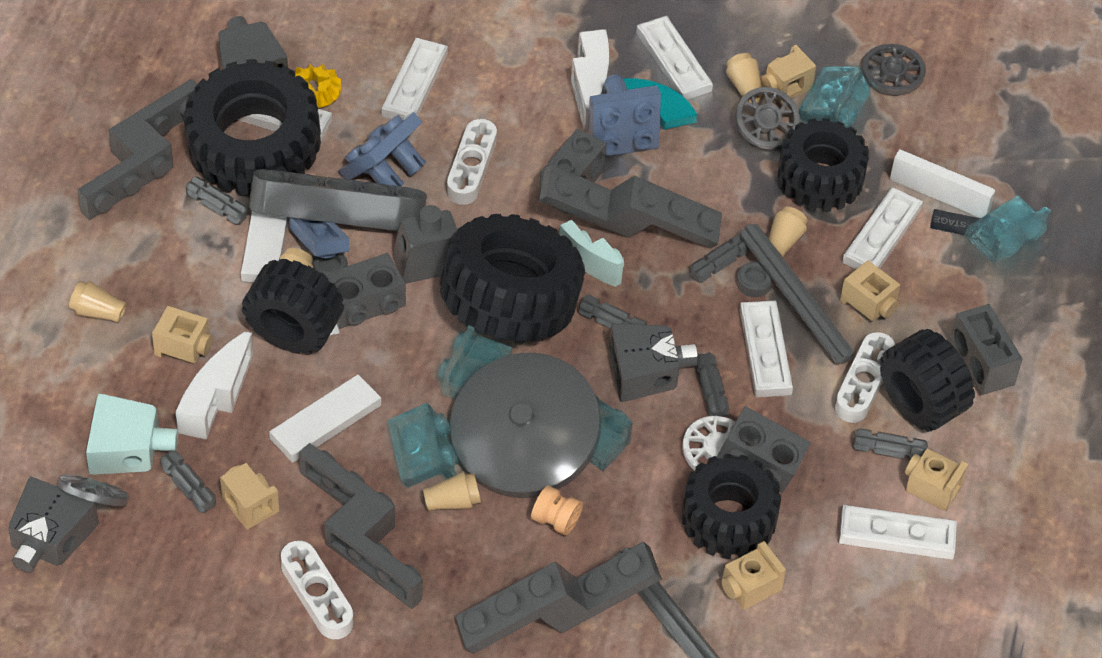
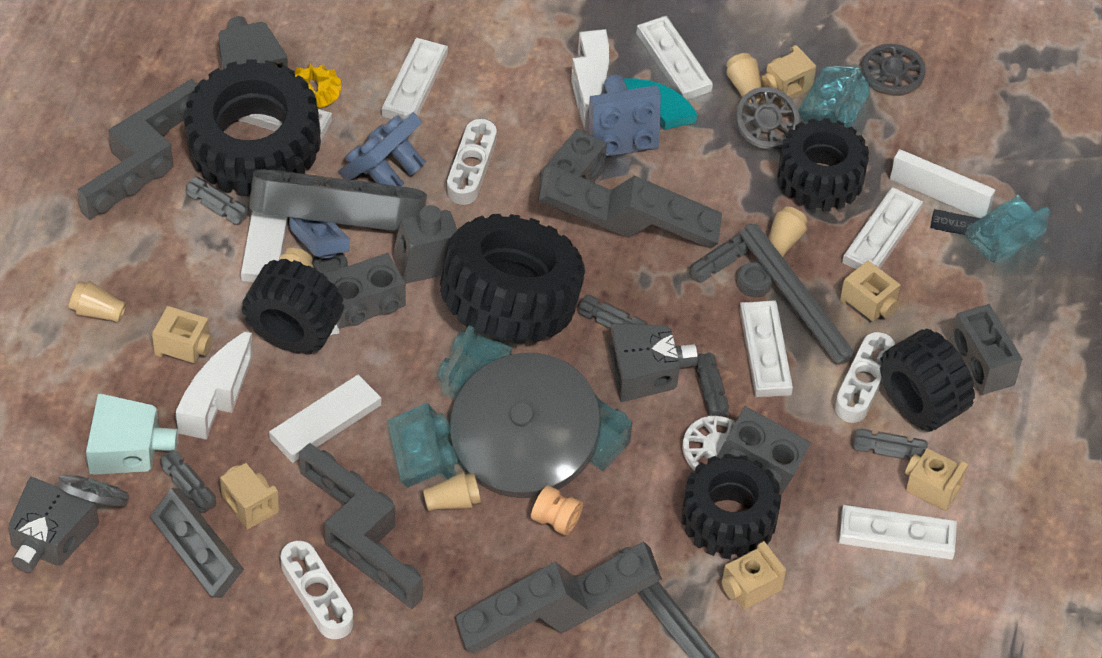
light aqua slope [559,220,624,287] -> none
none -> dark grey plate [150,488,244,598]

